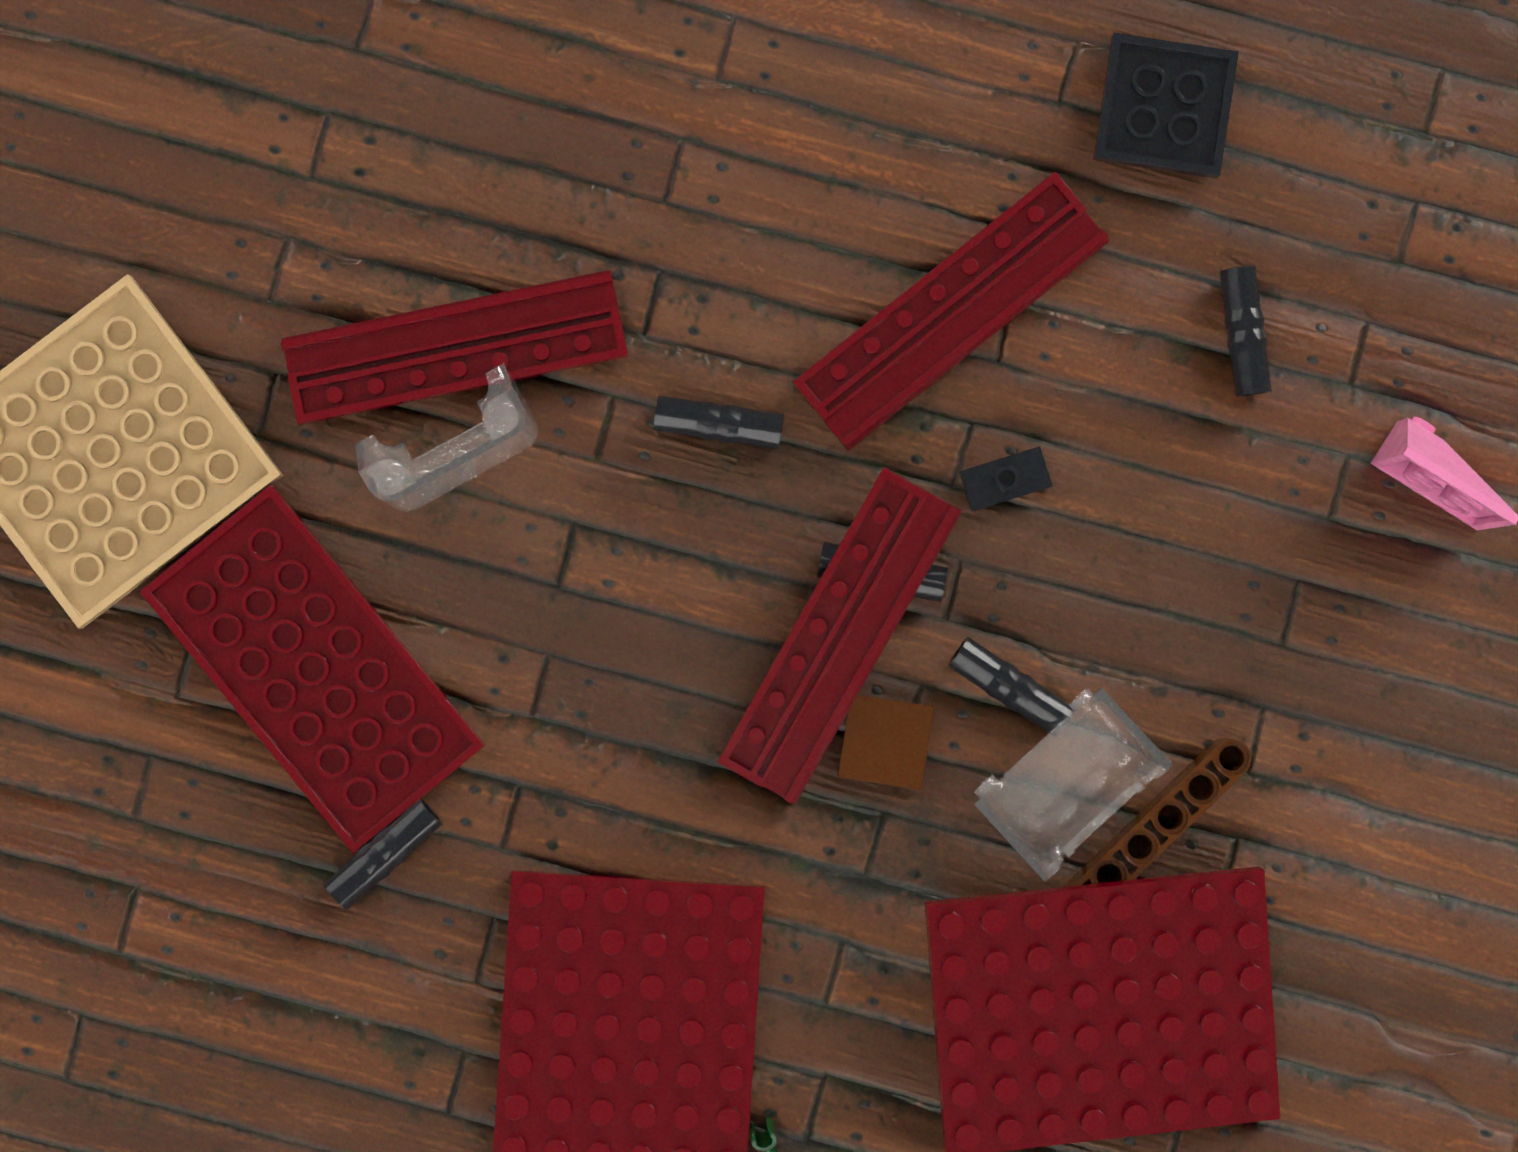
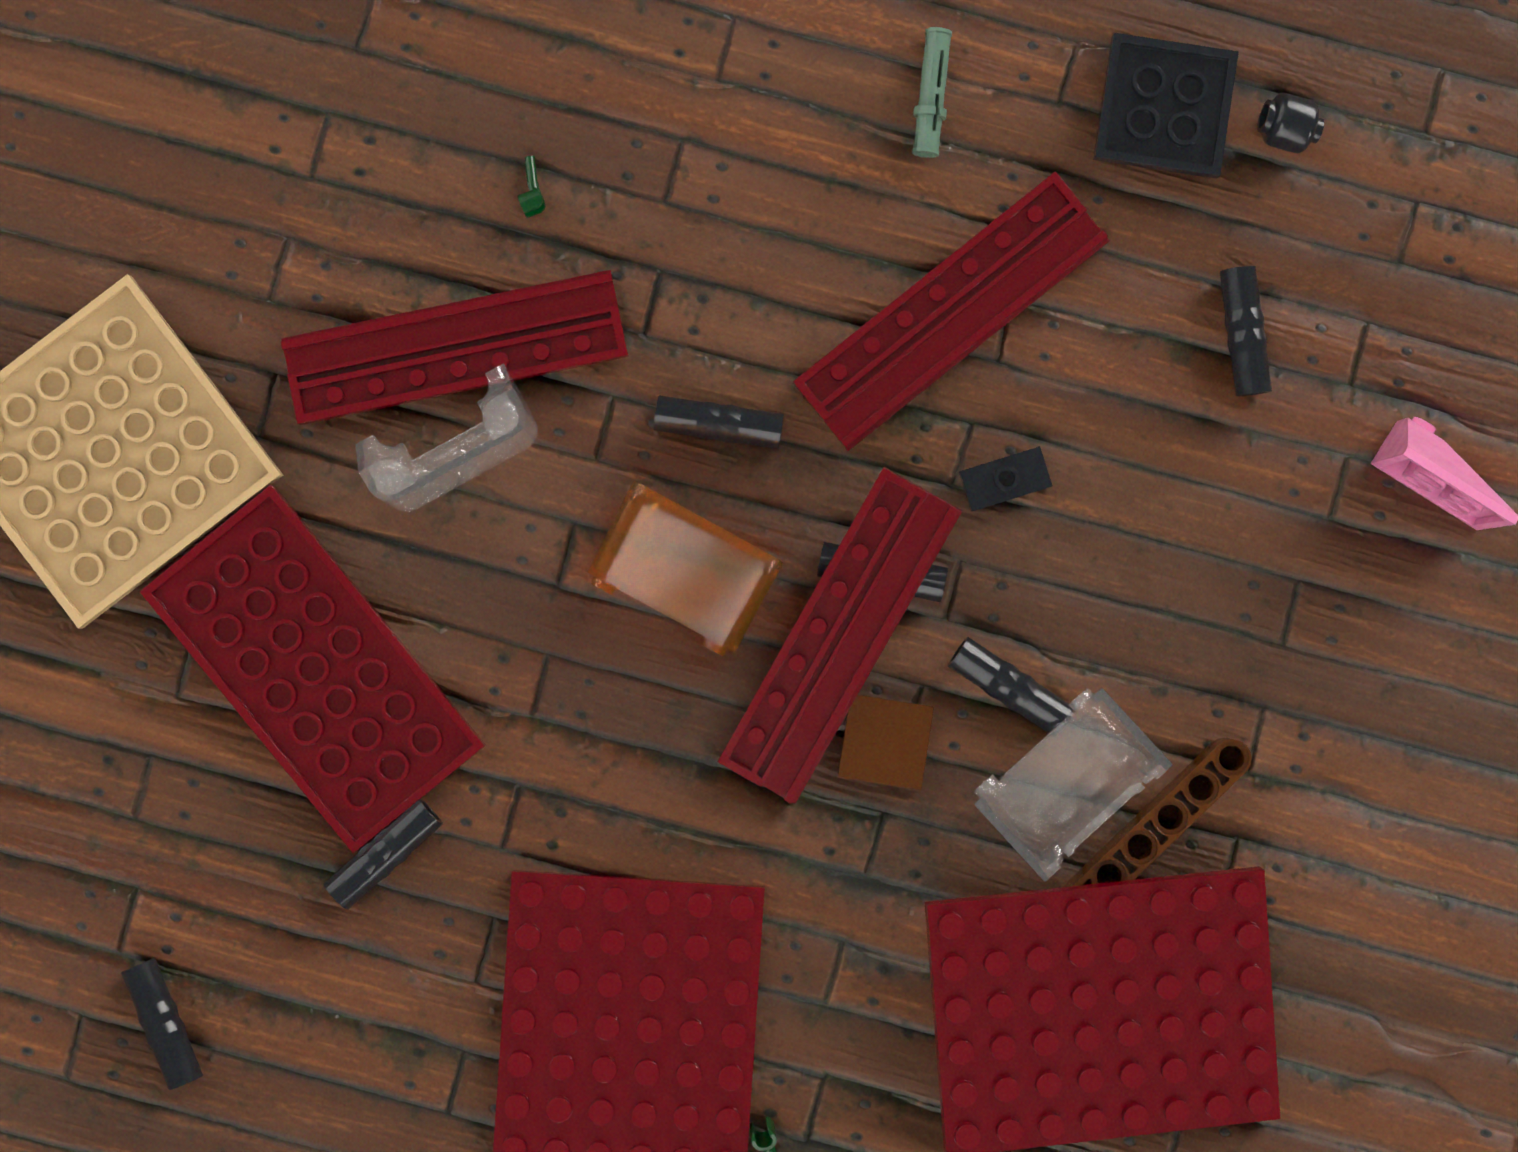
none -> black axle [121,958,203,1090]
none -> dark green hand [517,156,546,218]
none -> clear orange windscreen [587,481,784,656]
none -> sand green pin [912,27,952,158]
none -> black head [1257,93,1324,153]

